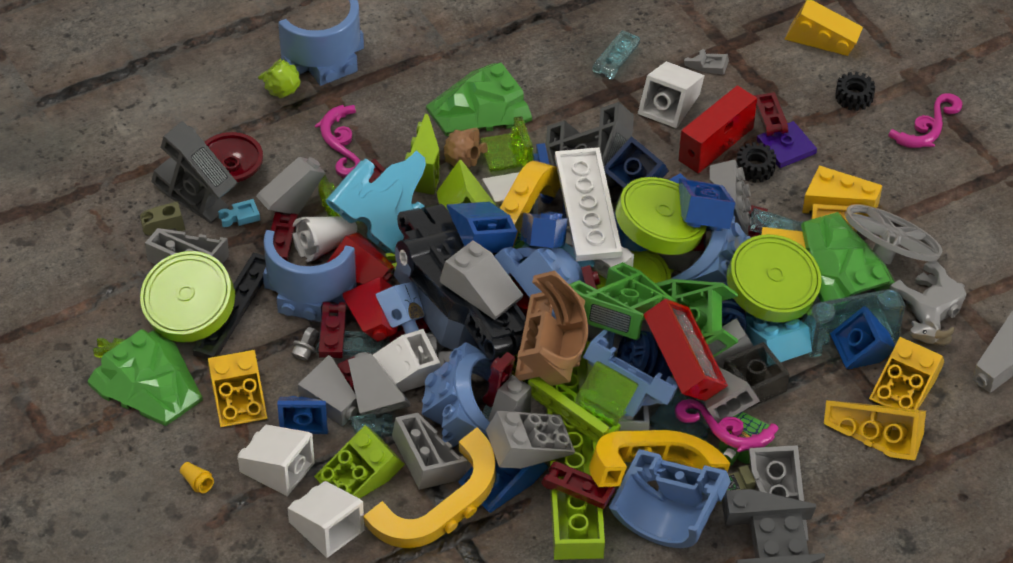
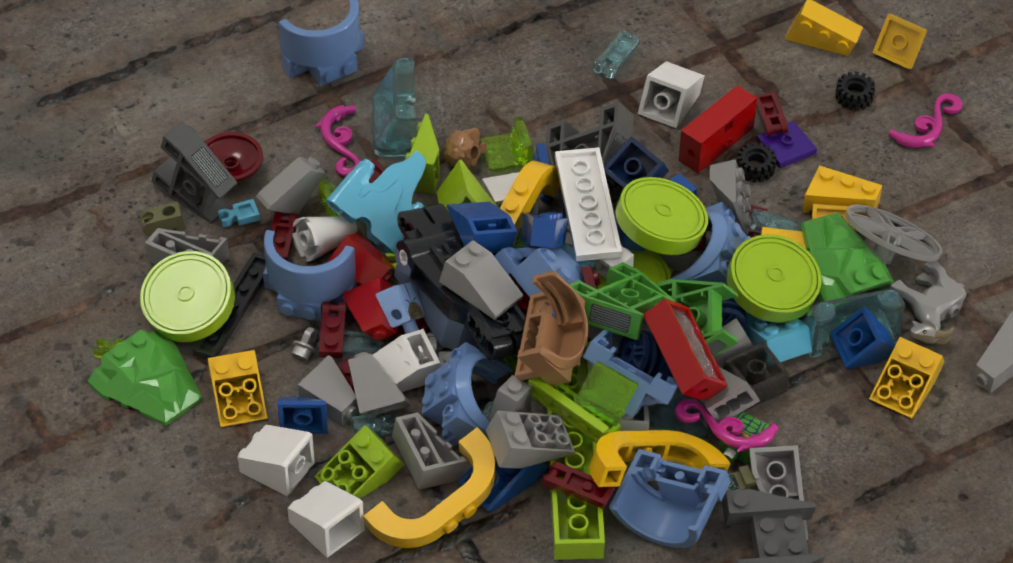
yellow cone [180,462,214,493] -> none
lime animal [258,58,301,98] -> none
bright green wedge [426,63,532,136] -> none
dark red plate [483,352,515,407] -> none
blue slope [679,178,736,231] -> none
light grey slope [684,49,729,75] -> none
yellow wedge [824,400,926,460] -> none
none -> clear light blue windscreen [372,58,416,157]
none -> yellow tile [872,14,928,69]

